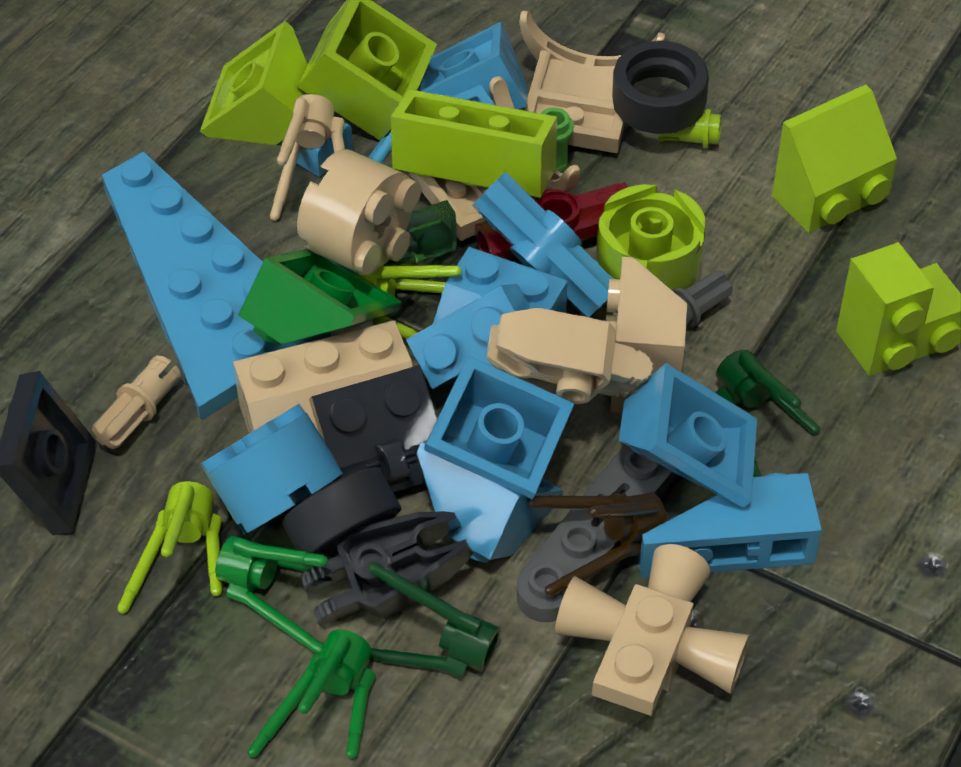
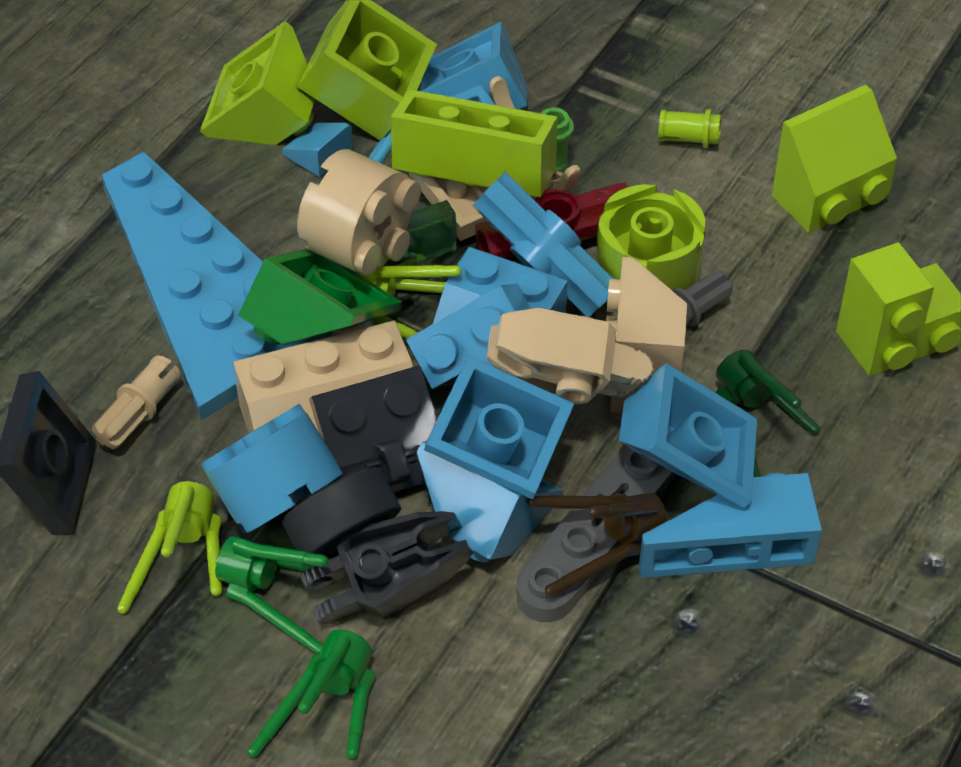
tan plant [270,94,345,221] -> none
dark green plant [368,562,501,679] -> none
tan piece [519,11,665,153] -> none
tan brick [555,544,750,716] -> none
black tyre [612,40,709,134] -> none

